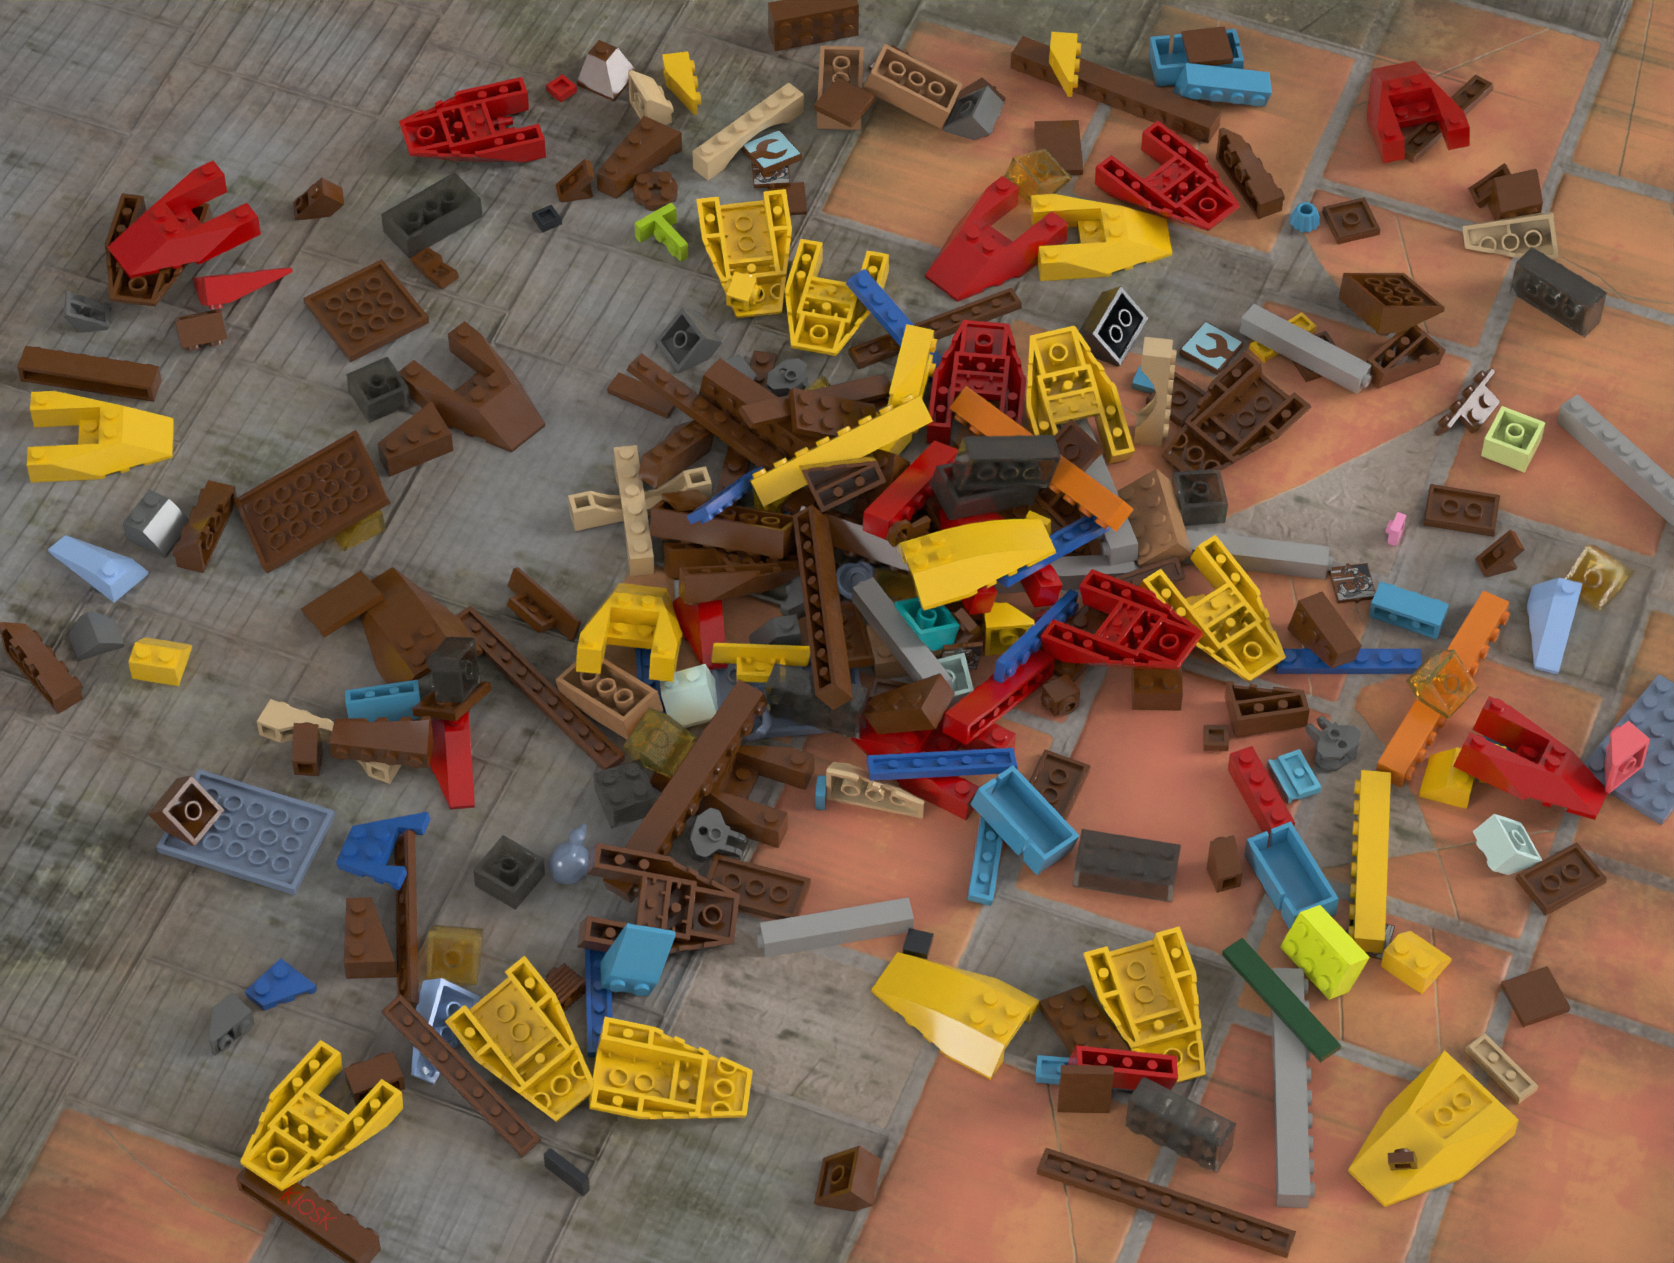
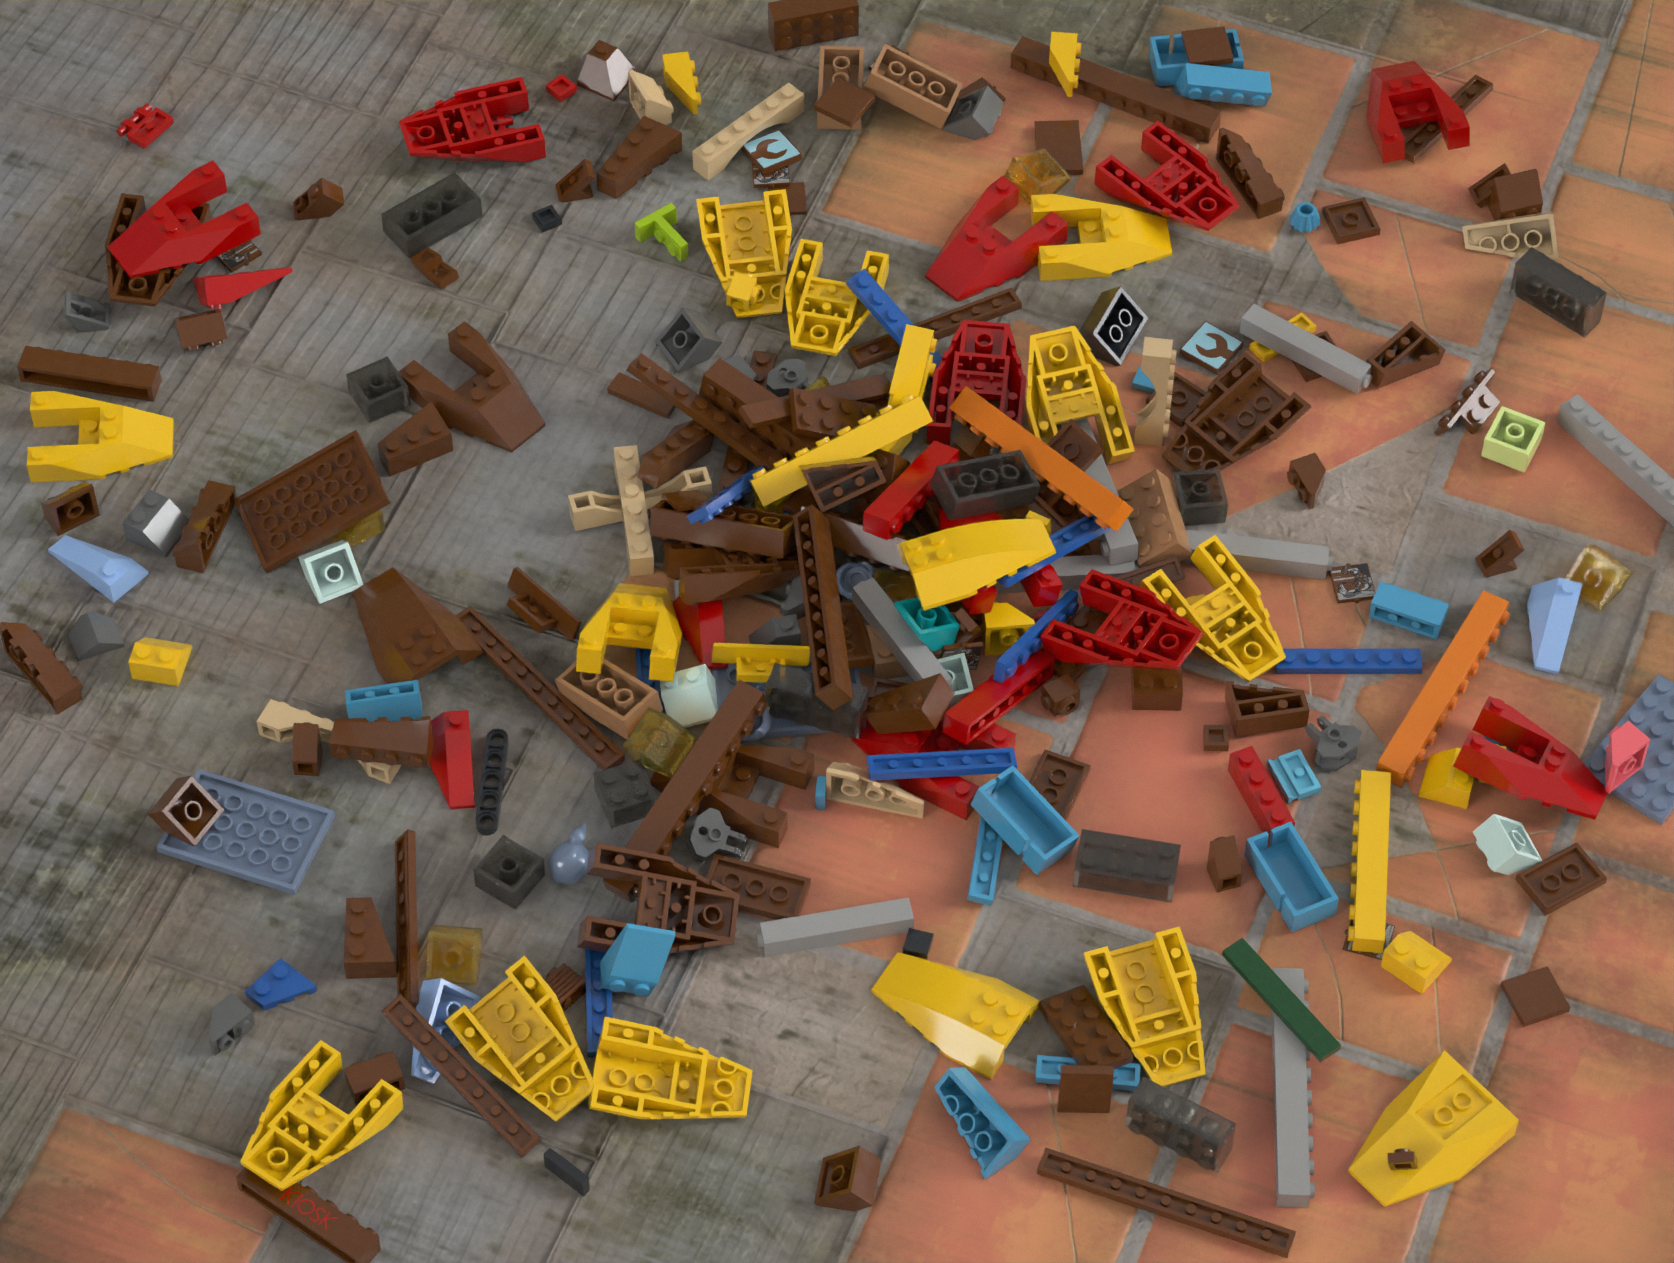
reddish brown tile [301,571,384,638] -> none
reddish brown plate [303,259,429,362] -> none
blue wing [336,812,431,890] -> none
reddish brown tile [412,677,491,721] -> none
clear smoke brick [428,637,481,702] -> none
reddish brown plate [633,171,678,211] -> none
reddish brown piece [886,516,931,547] -> none
clear smoke brick [952,435,1061,490] -> none
red brick [1068,1045,1178,1094] -> none
neon yellow brick [1280,905,1370,1000] -> none
reddish brown wedge [1287,591,1362,668] -> none
reddish brown slope [1339,273,1445,336] -> none
bright pink plate [1385,512,1406,546] -> none
clear yellow slope [1406,649,1478,718] -> none
reddish brown tile [1423,484,1500,537] -> none
tan tile [1465,1033,1538,1104] -> none
none -> reddish brown slope [41,482,100,536]
none -> red plate [116,103,174,149]
none -> piece [216,240,262,273]
none -> light aqua slope [298,540,364,604]
none -> black beam [475,728,509,836]
none -> dark azure wedge [934,1067,1031,1179]
none -> reddish brown slope [1287,453,1326,510]

